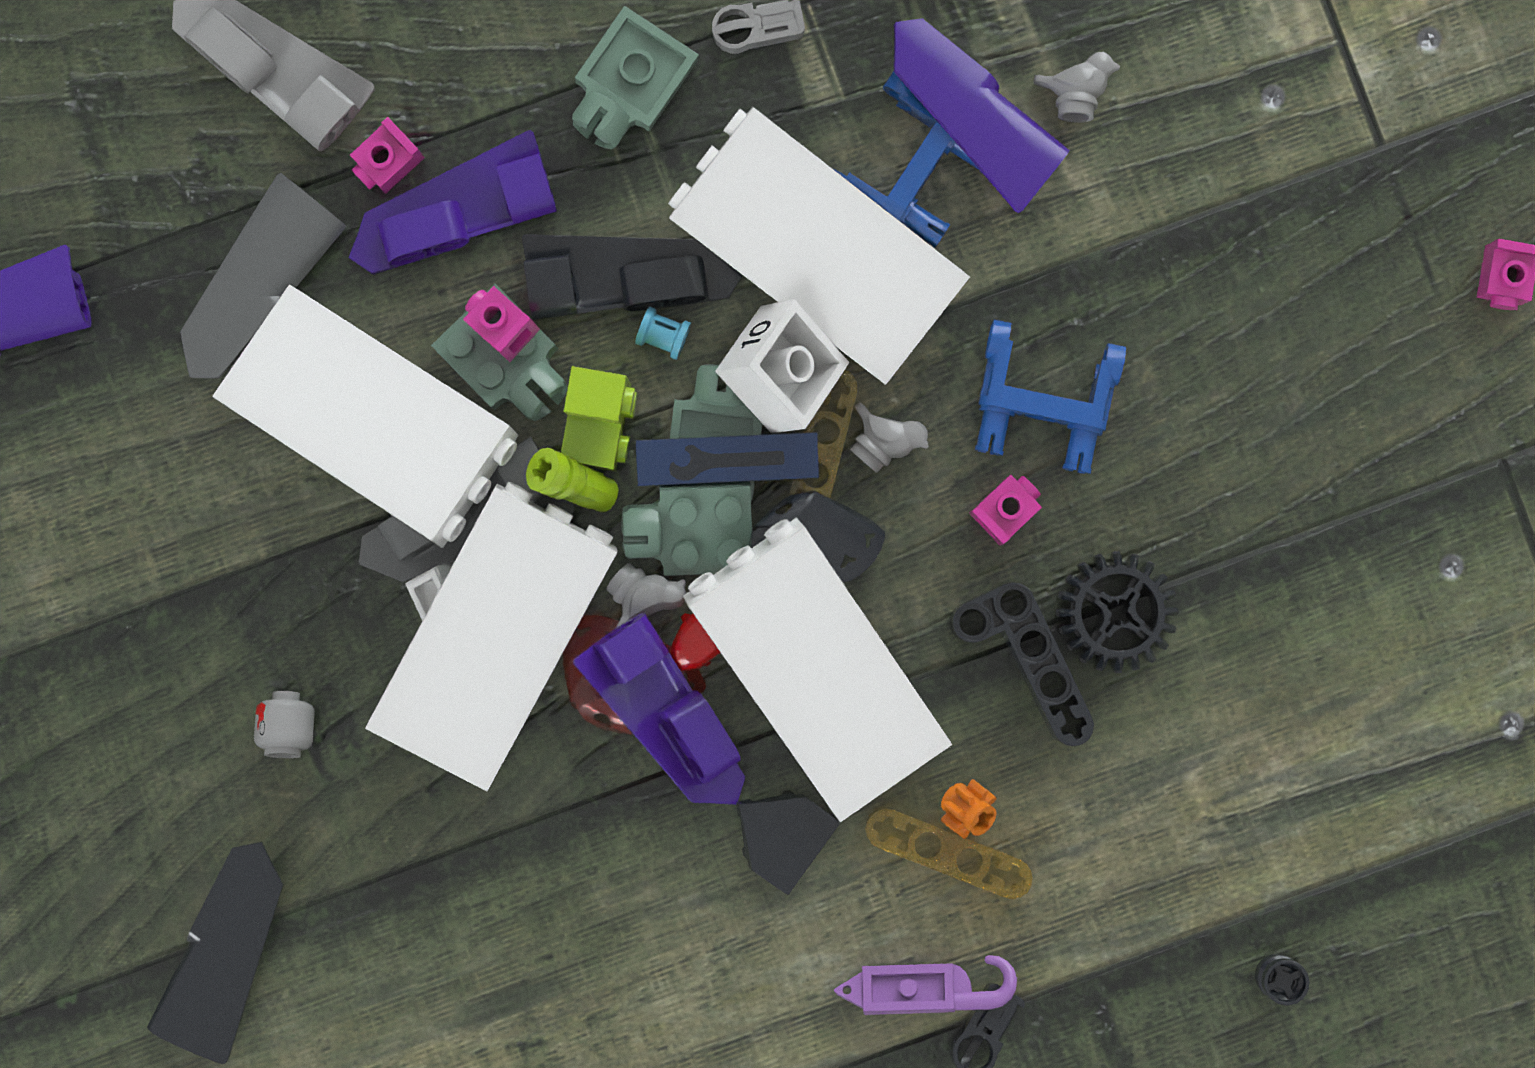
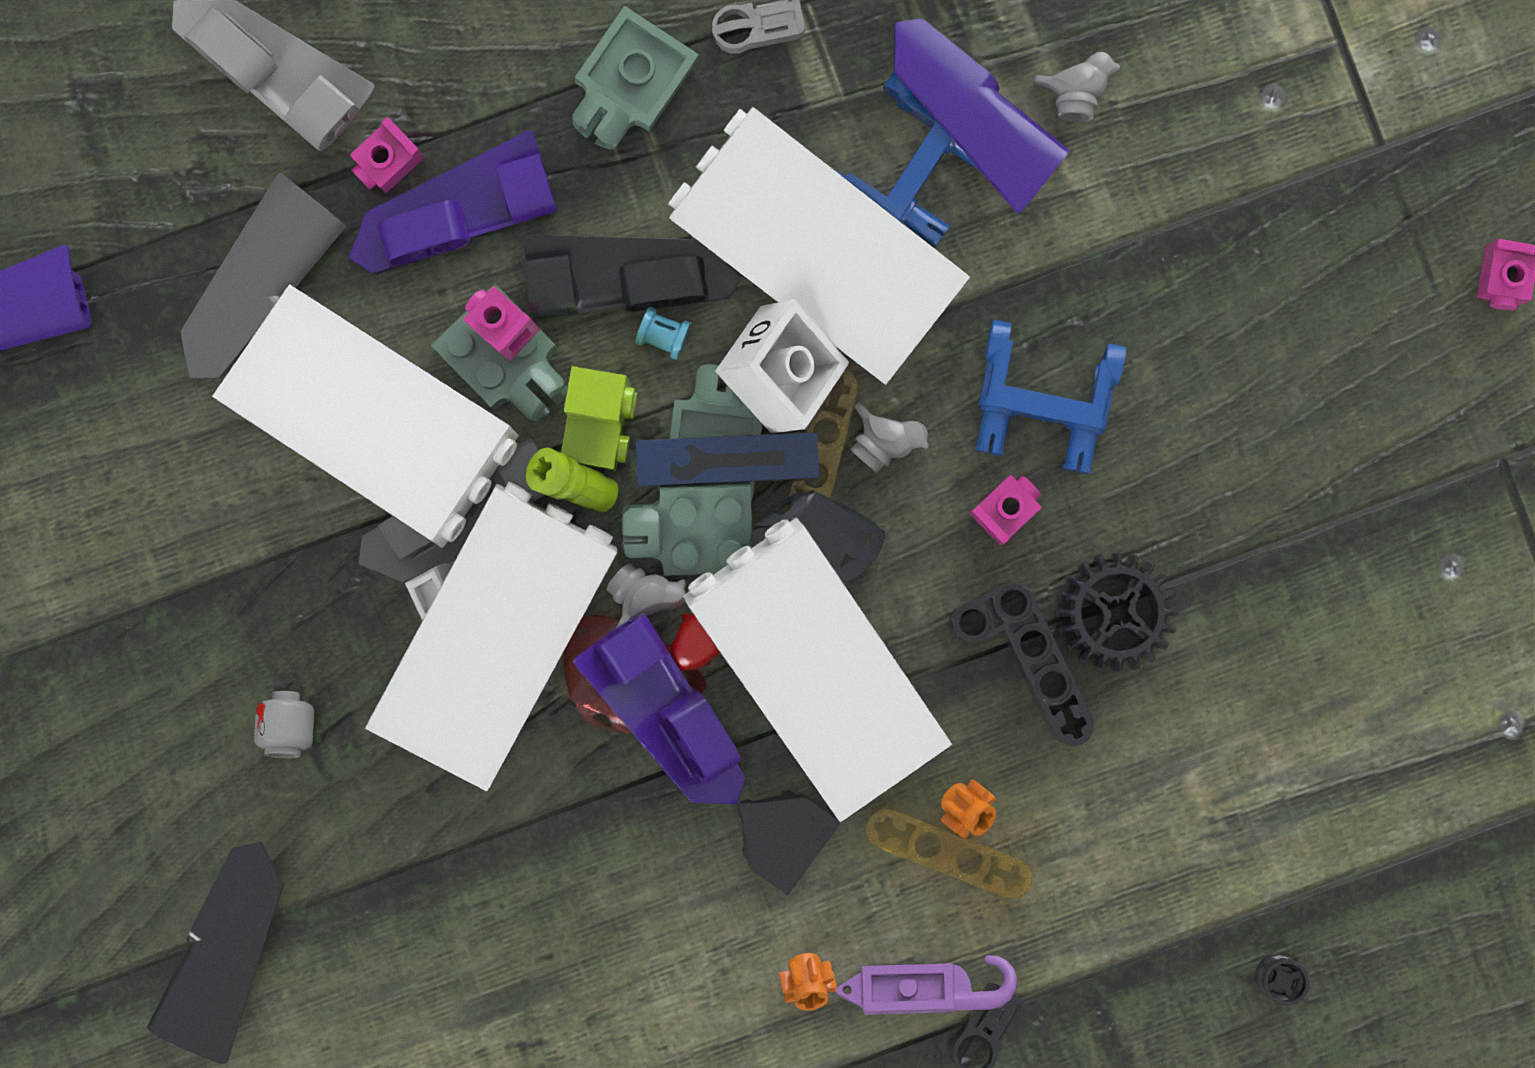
none -> orange gear [779,953,837,1011]

